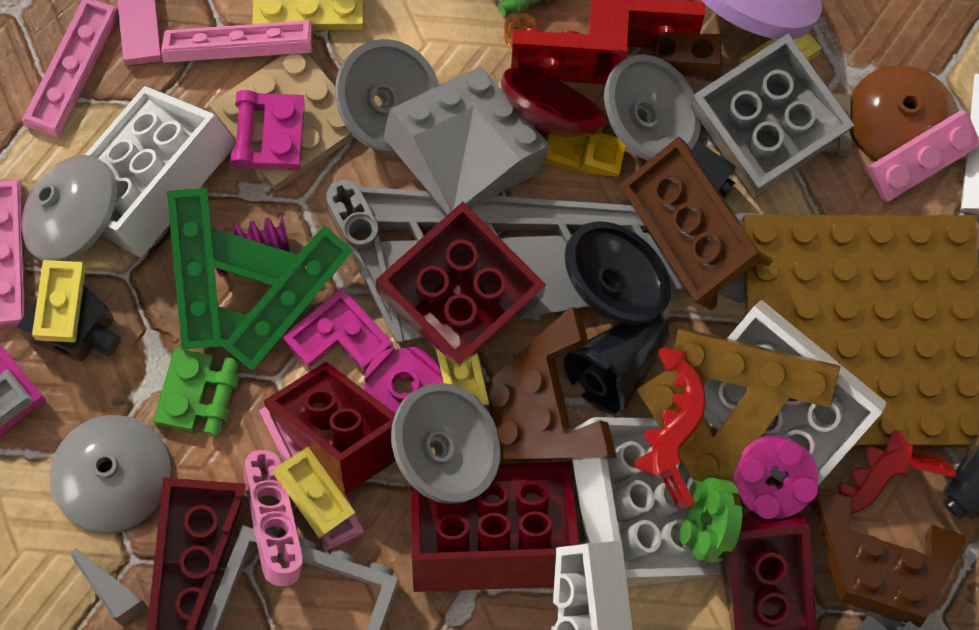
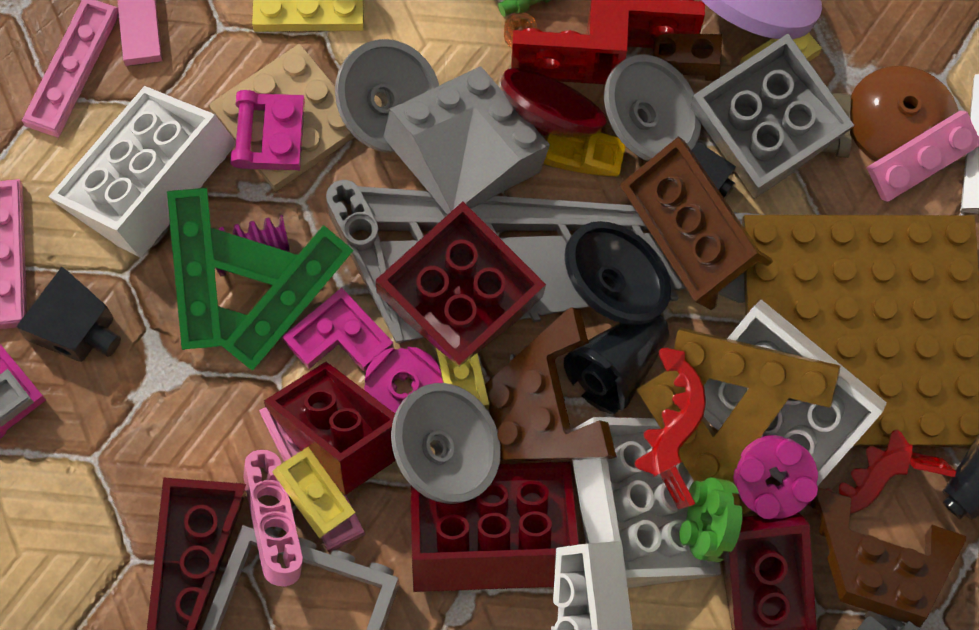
light grey dish [21,155,117,261] -> none
light yellow plate [32,260,86,342] -> none
light grey dish [50,415,172,534] -> none
light grey slope [70,549,148,626] -> none
bright green plate [153,347,240,437] -> none
bright pink tile [161,20,313,63] -> none

